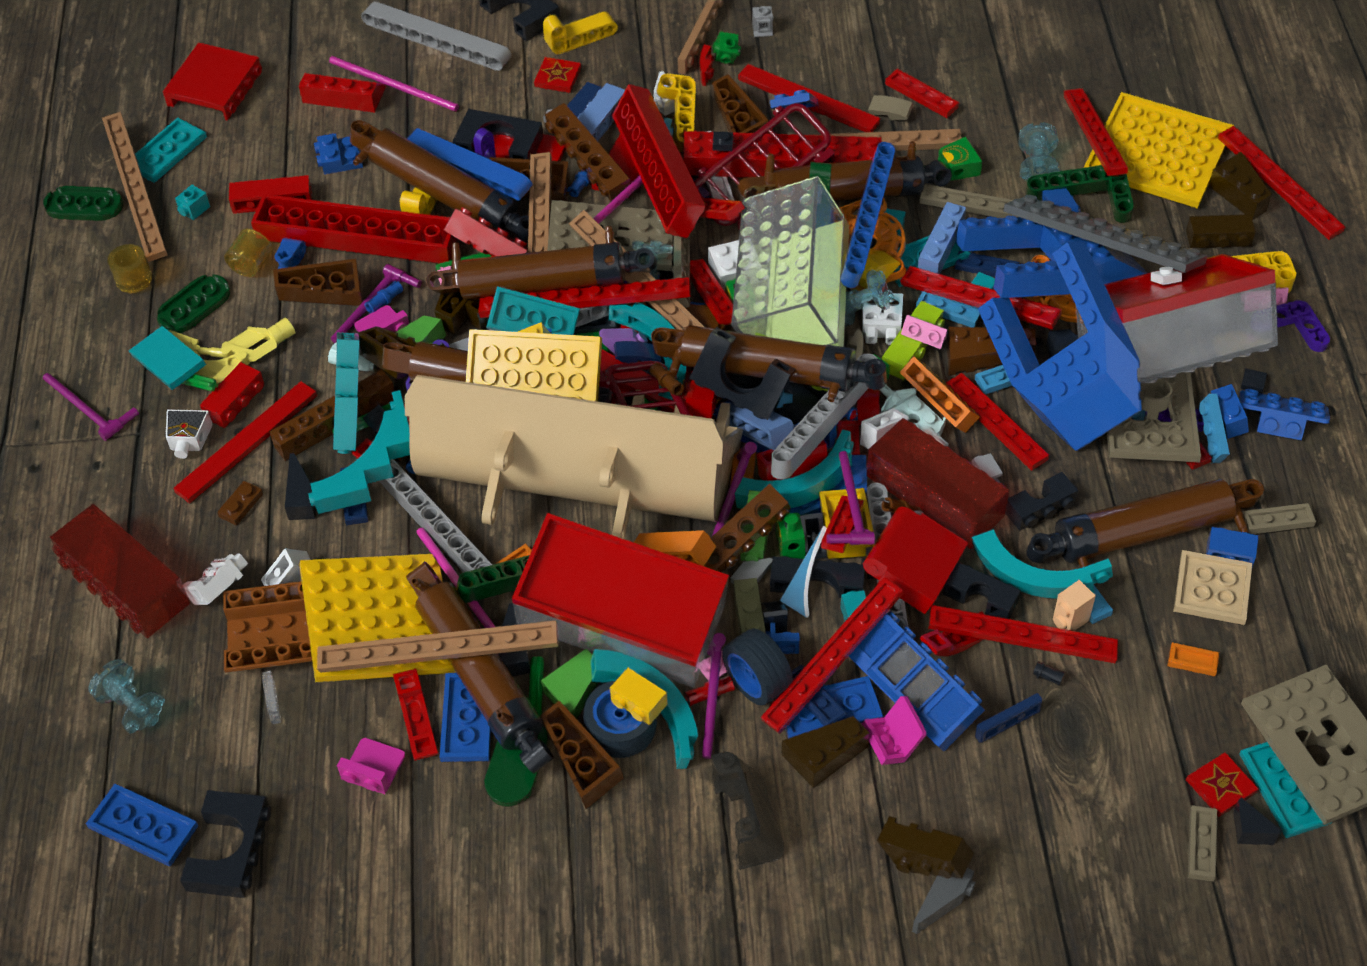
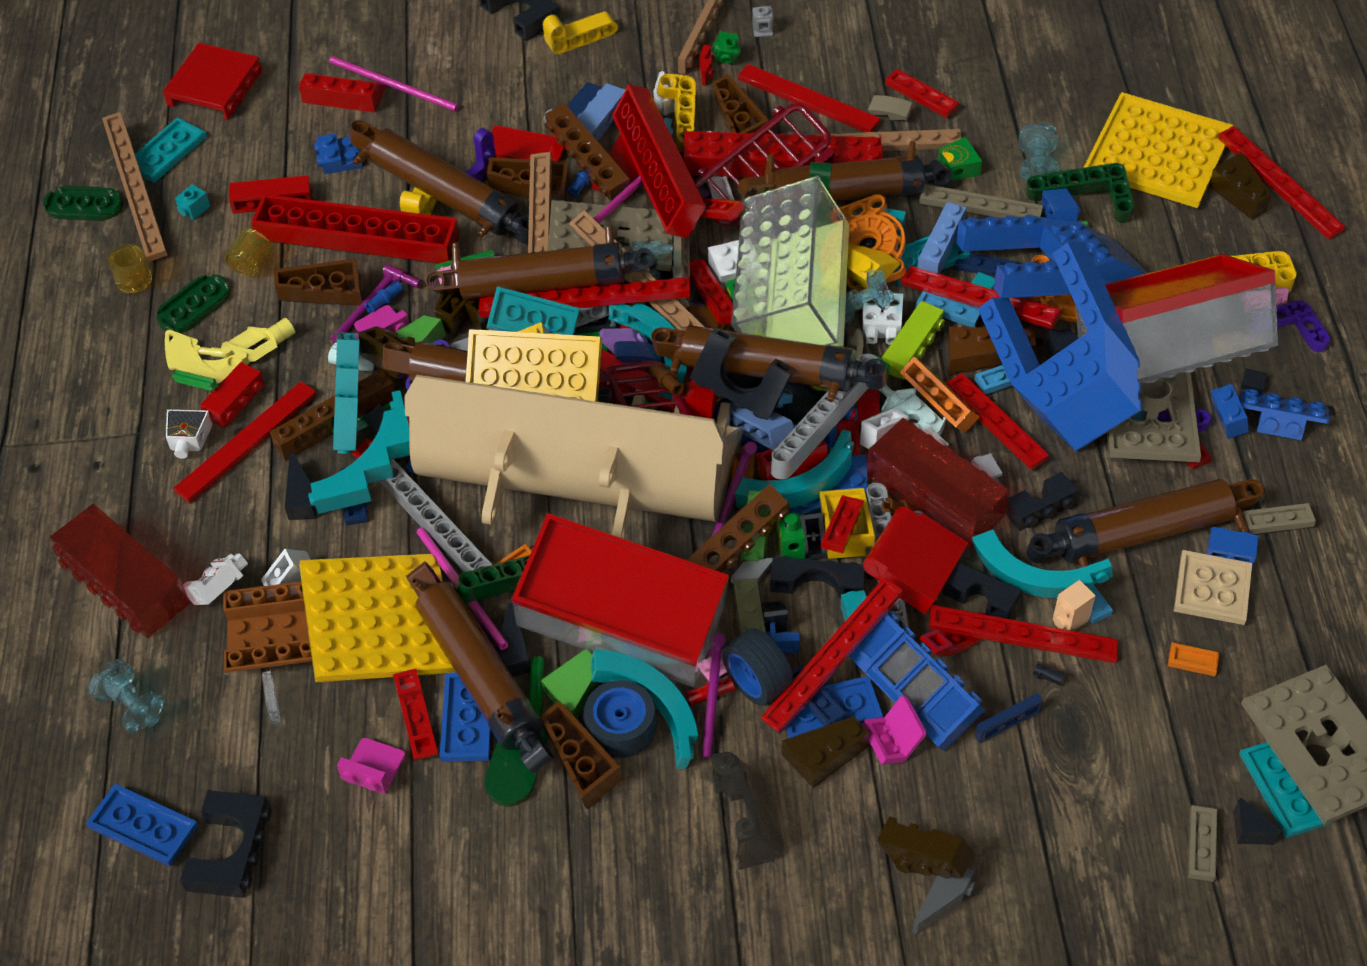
magenta bar [43,373,139,441] -> none
teal tile [129,326,206,390] -> none
reddish brown plate [217,481,263,526] -> none
blue piece [274,238,306,269] -> none
medium nougat plate [317,621,559,673] -> none
light grey beam [361,2,511,71] -> none
blue beam [407,128,533,200] -> none
wedge [444,207,528,257] -> none
black arch [453,109,543,159] -> none
red tile [534,57,581,93] -> none
yellow brick [610,668,667,725] -> none
orange brick [634,531,716,566] -> none
black plate [712,131,733,151] -> none
blue plate [770,90,819,110] -> none
dark azure sticker [780,526,827,618] -> none
magenta bar [827,451,875,545] -> none
blue beam [841,142,895,288] -> none
bright pink hinge [901,315,948,349] -> none
dark grey plate [1003,195,1207,273] -> none
red tile [1064,88,1128,176] -> none
white plate [1151,267,1182,285] -> none
dark brown brick [1186,214,1255,248] -> none
red tile [1186,752,1258,817] -> none
dark azure plate [1199,394,1230,463] -> none

